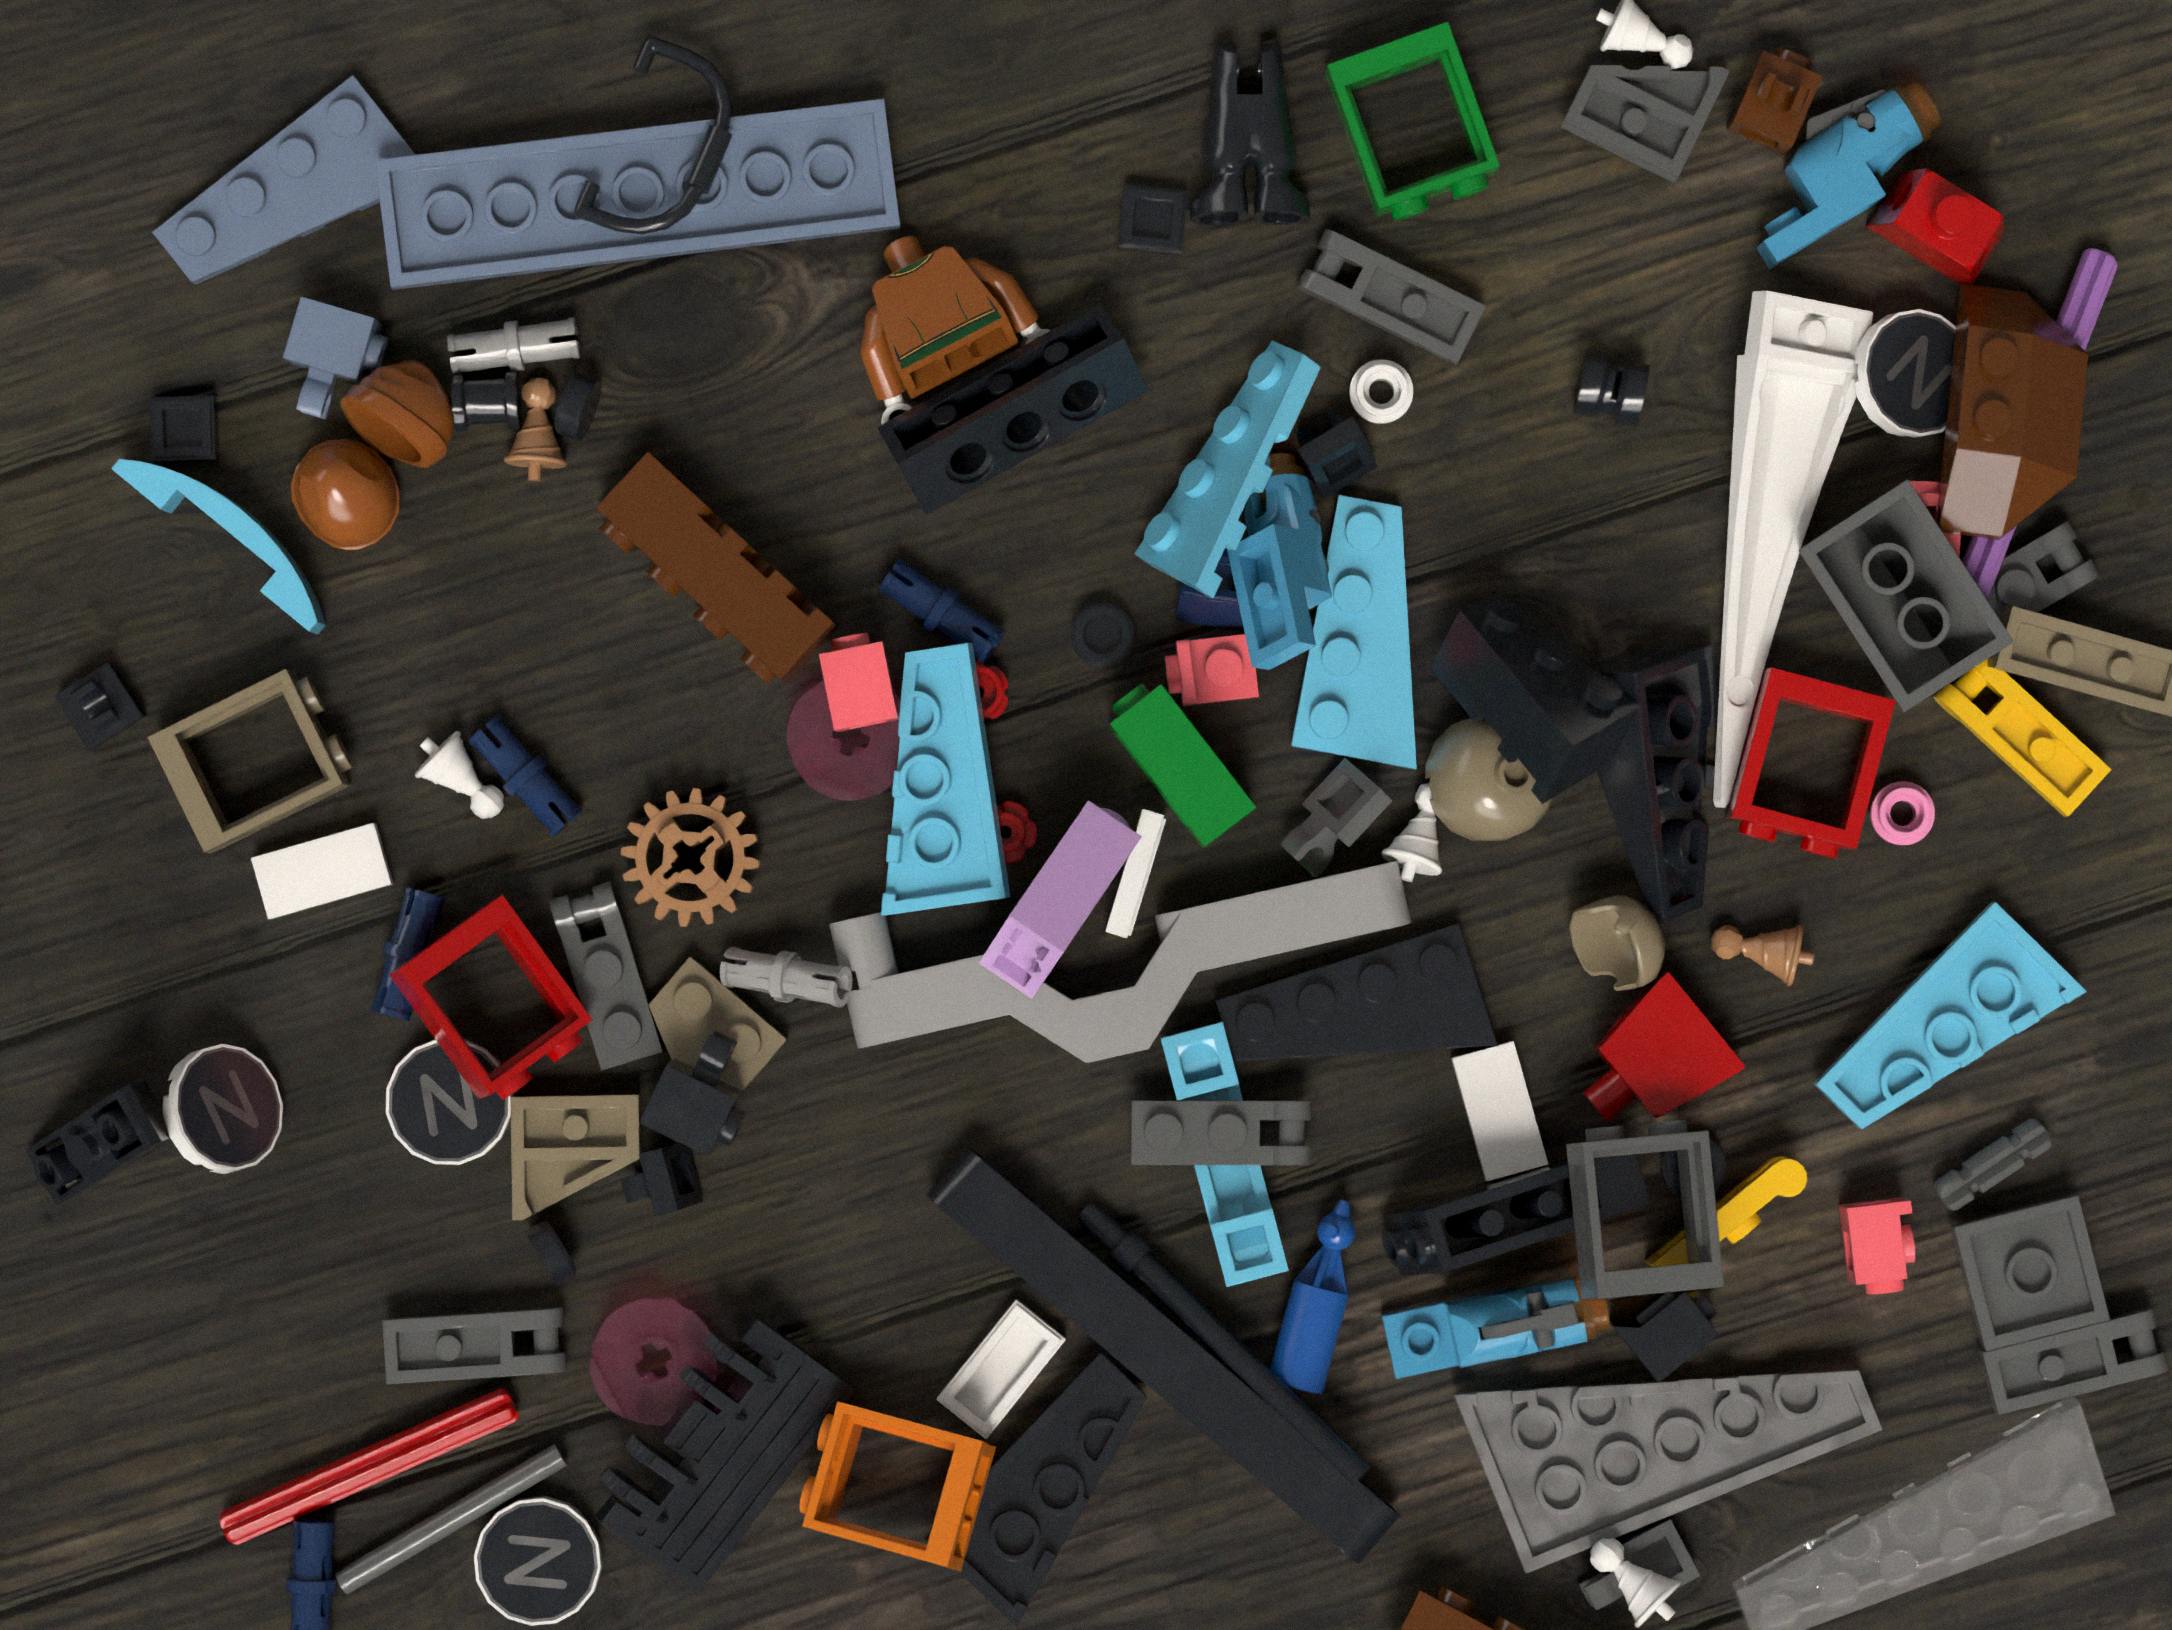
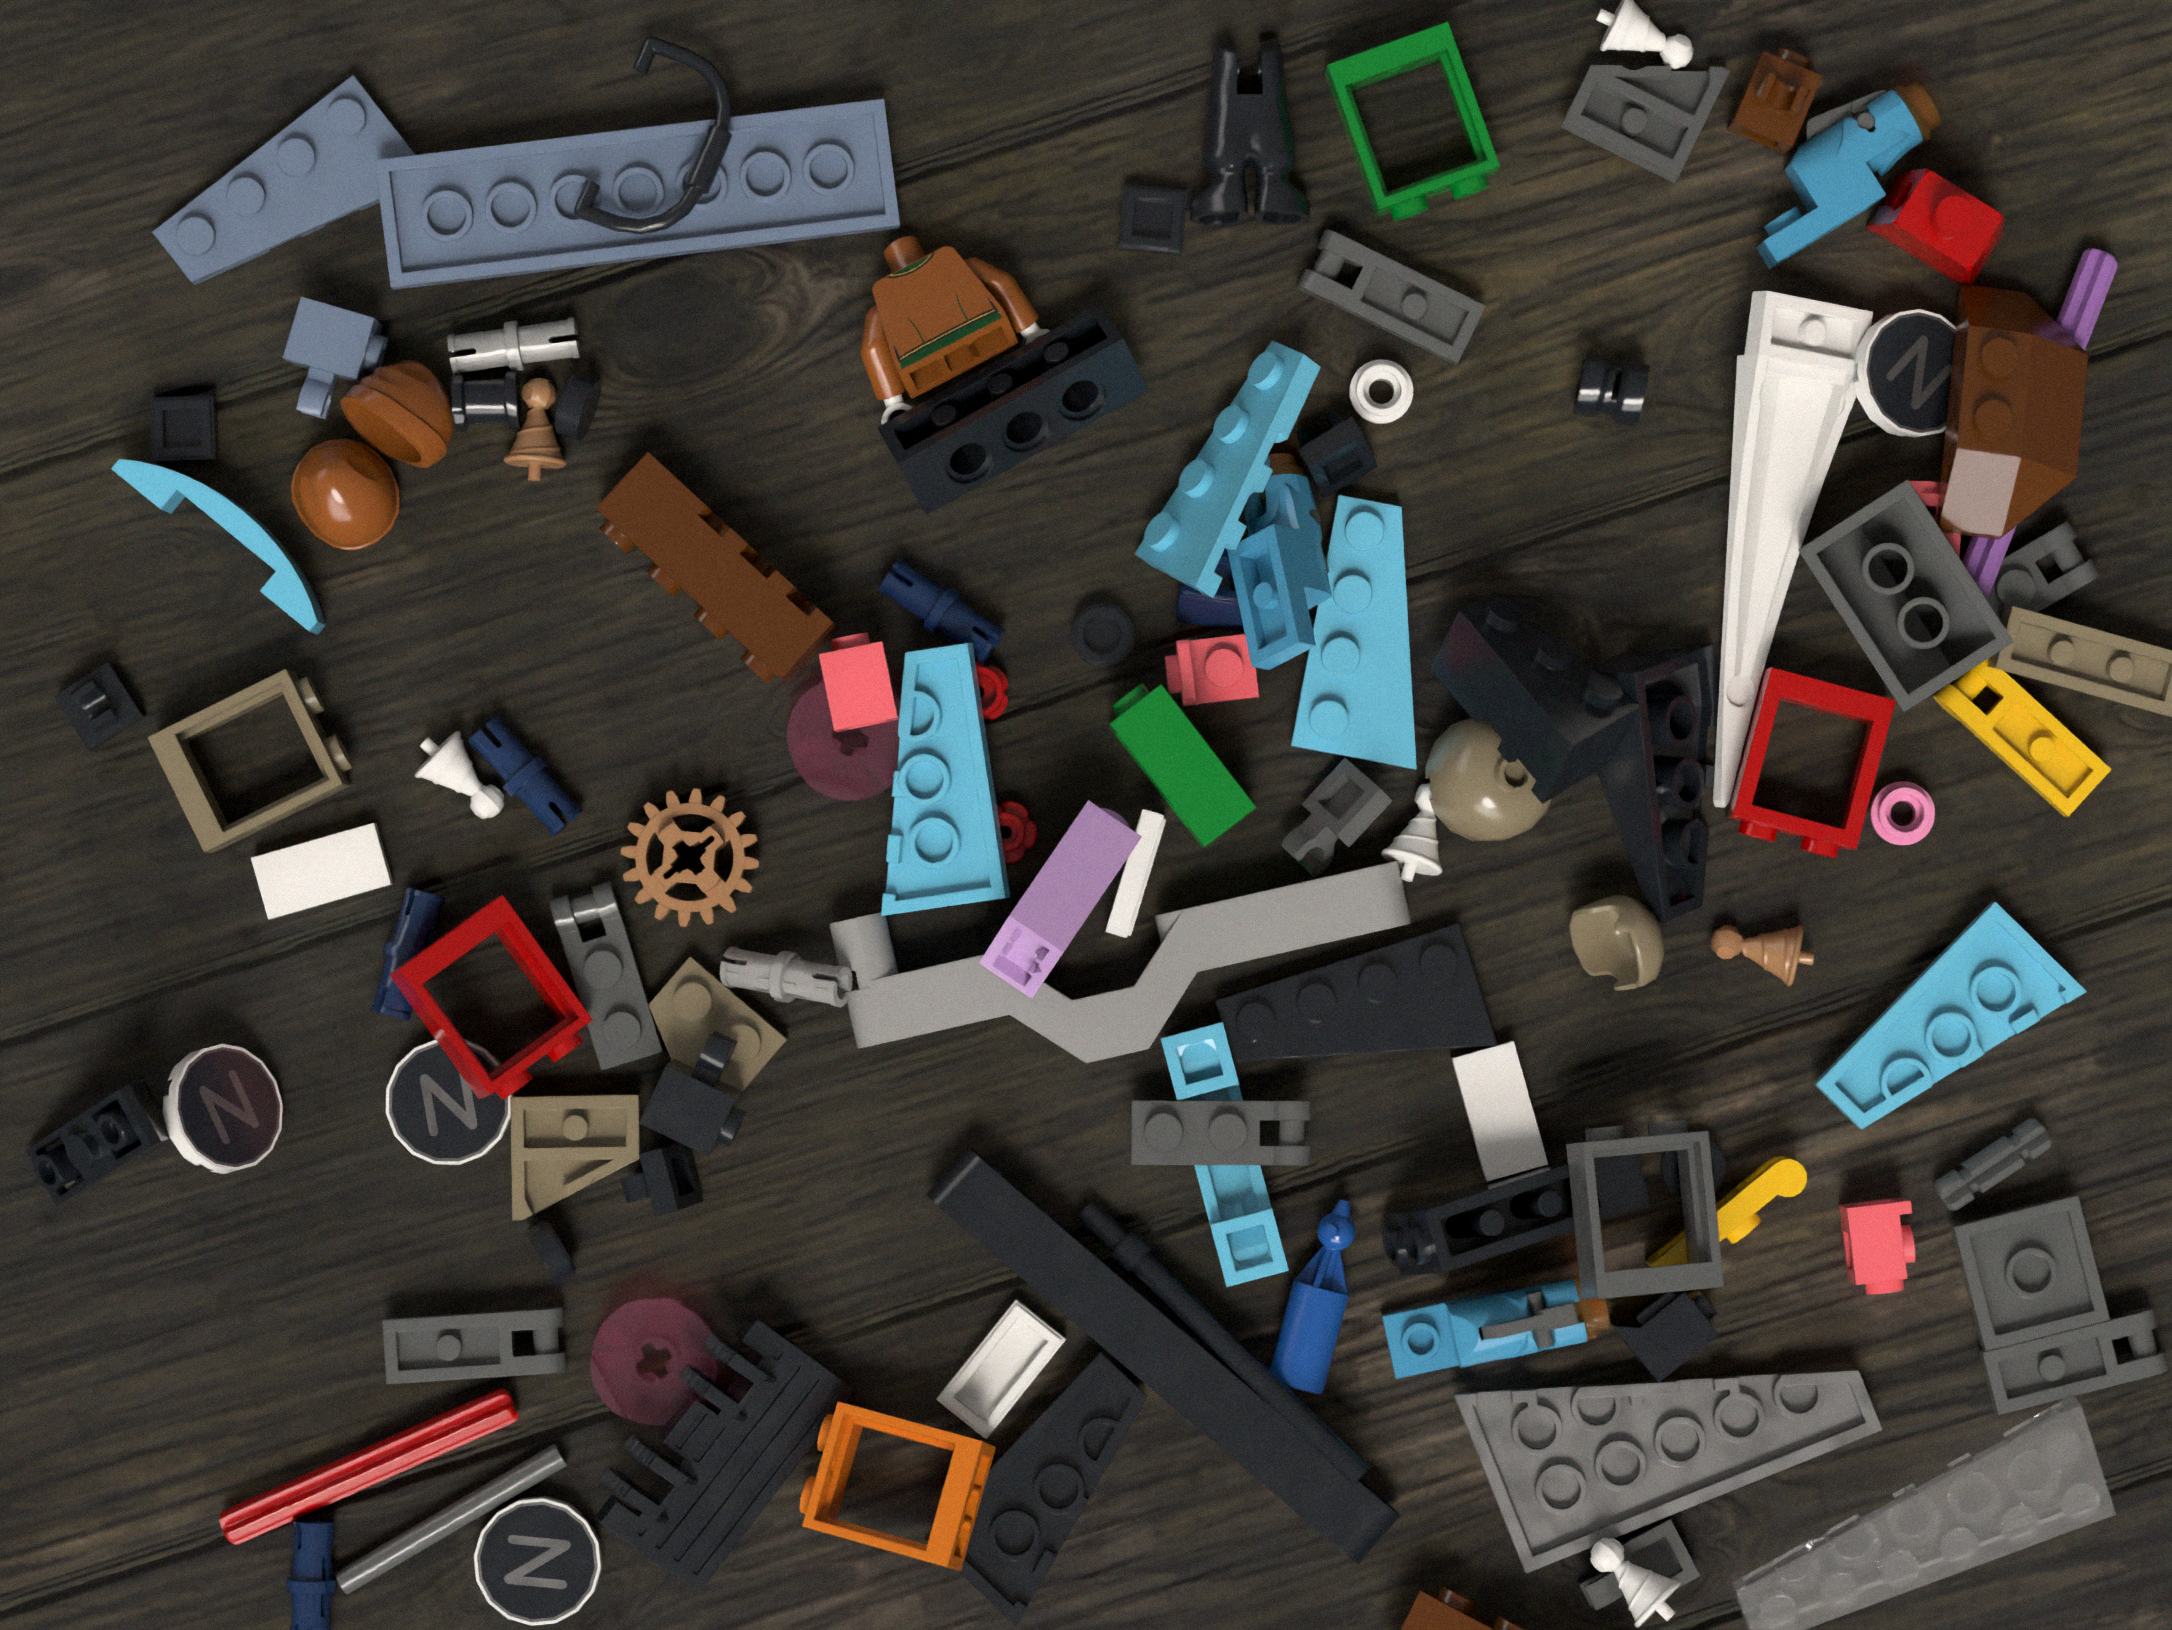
red torso [1583,971,1746,1122] -> none

